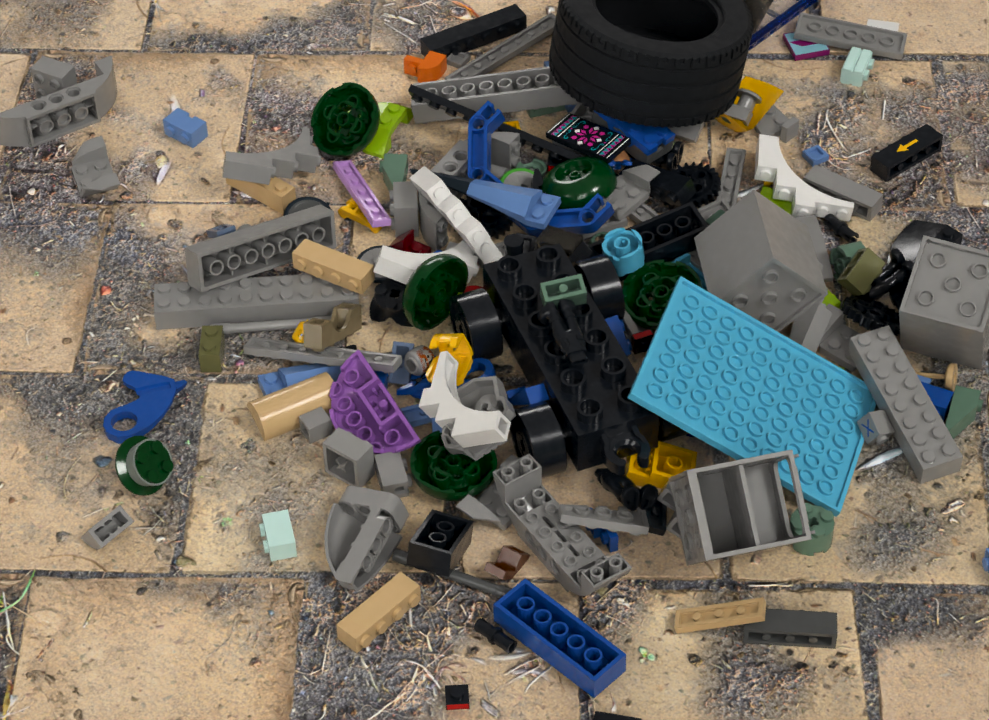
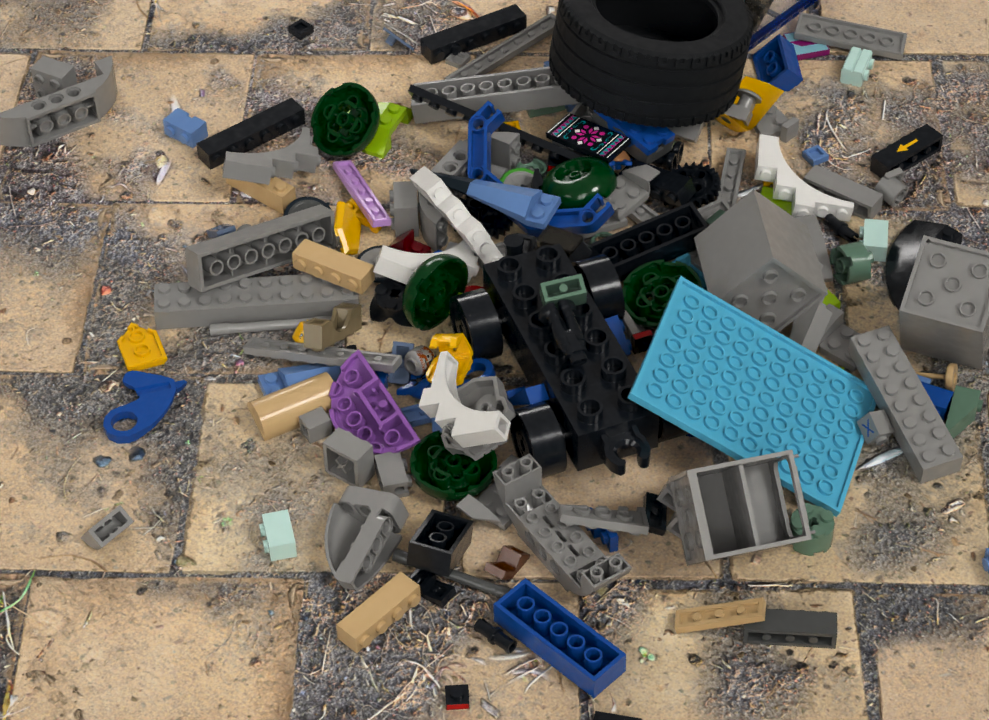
light grey piece [71,136,120,197] -> none
dark green piece [115,436,174,496] -> none
olive brick [199,325,225,373] -> none
sand green slope [379,153,408,190] -> none
orange brick [404,51,447,83] -> none
black piece [595,468,658,511] -> none
medium azure brick [602,228,645,277] -> none
yellow slope [625,441,697,489] -> none
olive brick [837,248,885,296] -> none
black gear [841,295,900,336] -> none
black piece [852,247,914,301] -> none
white sticker [867,19,899,32] -> none
none -> yellow tile [117,322,168,371]
none -> black brick [196,97,305,170]
none -> black plate [288,19,314,40]
none -> yellow tile [334,201,361,255]
none -> sand blue piece [383,27,415,51]
none -> black slope [409,569,456,607]
none -> blue slope [752,34,803,91]
none -> light aqua brick [859,219,889,262]
none -> light grey piece [874,167,909,207]

